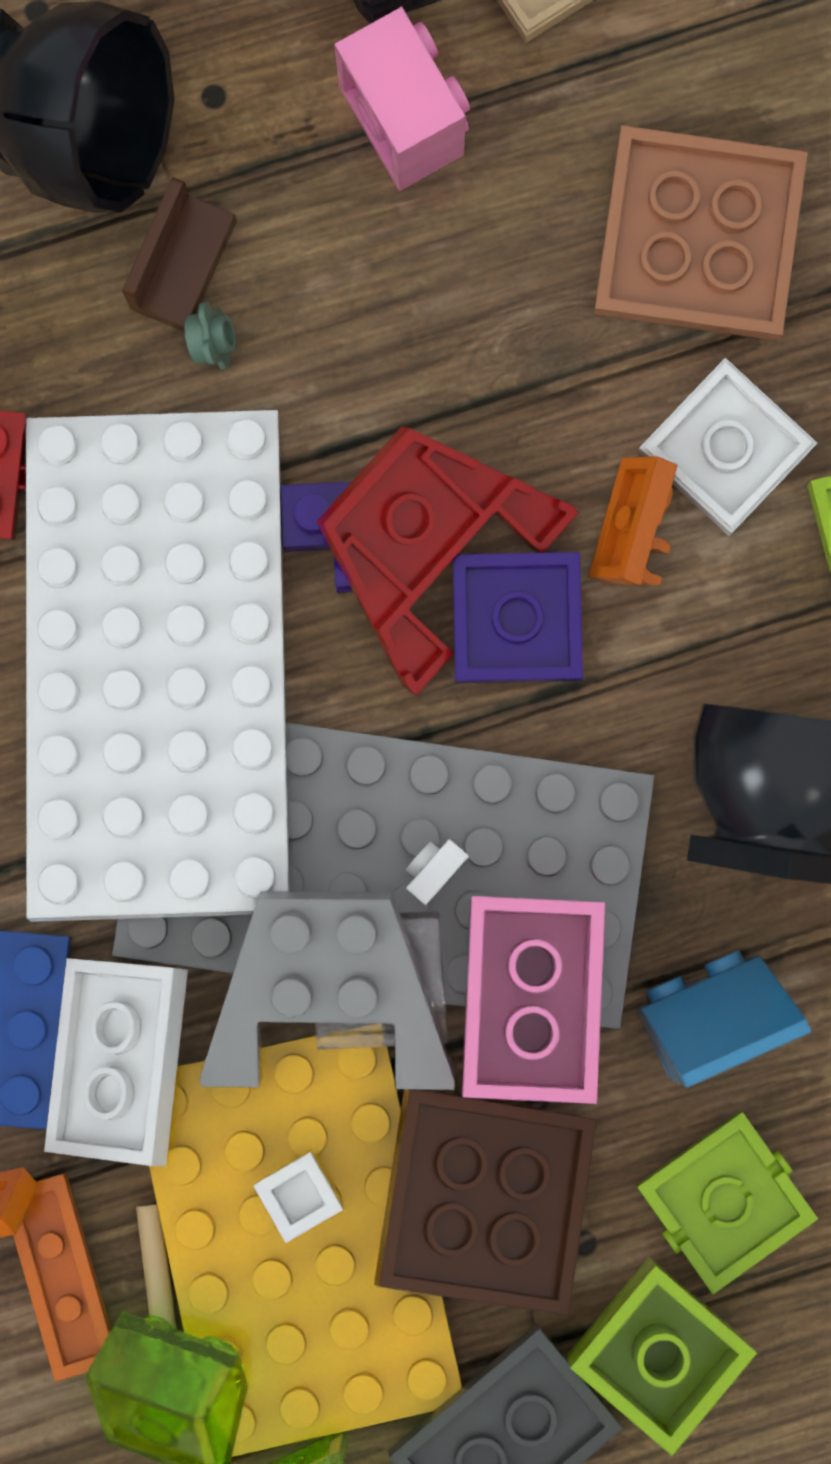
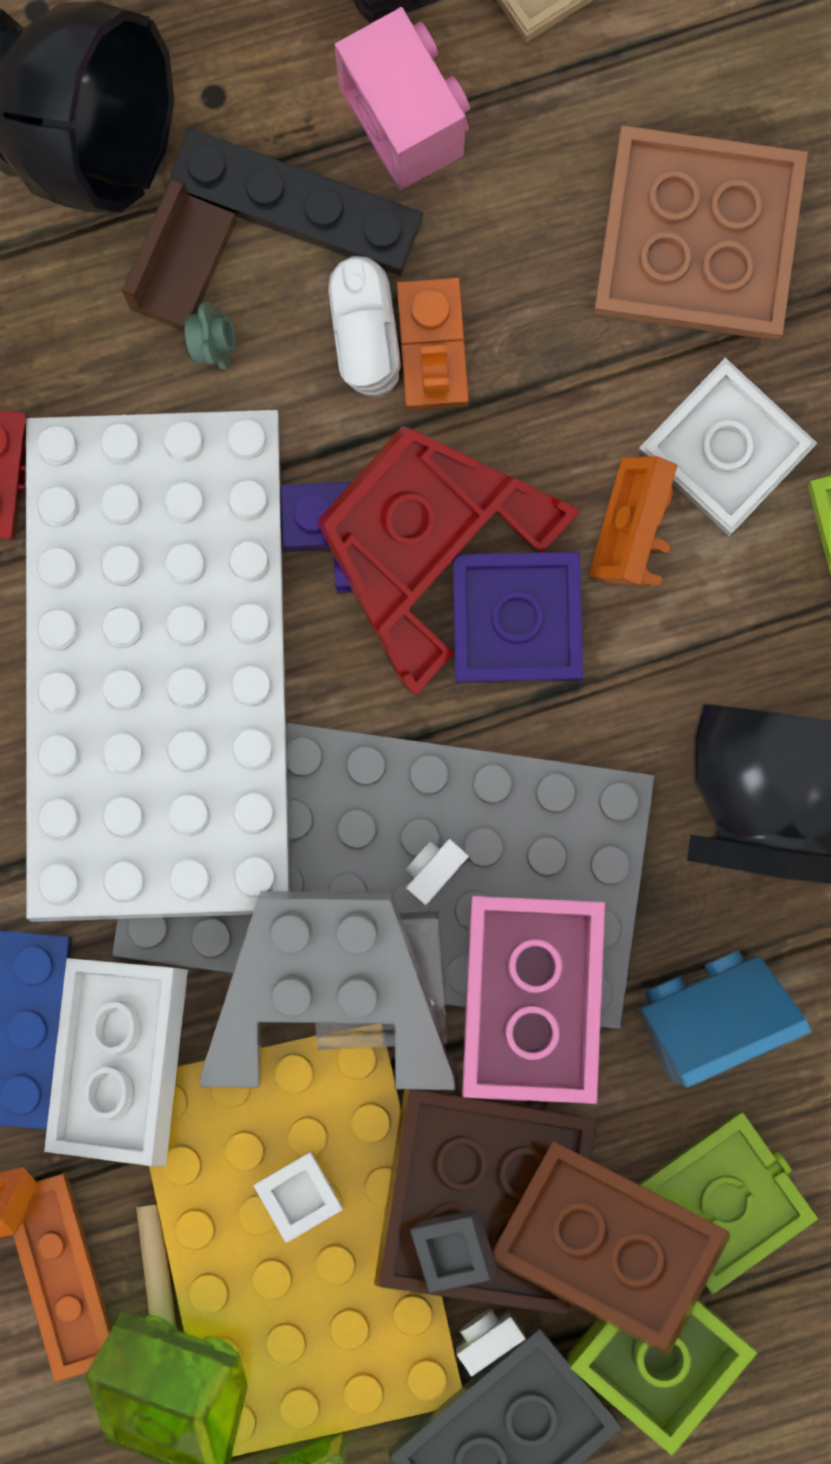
none -> black plate [167,128,423,276]
none -> white arm [328,256,401,397]
none -> orange plate [397,278,469,411]
none -> dark grey plate [410,1209,498,1293]
none -> white plate [456,1308,526,1377]
none -> dark orange plate [492,1141,731,1356]

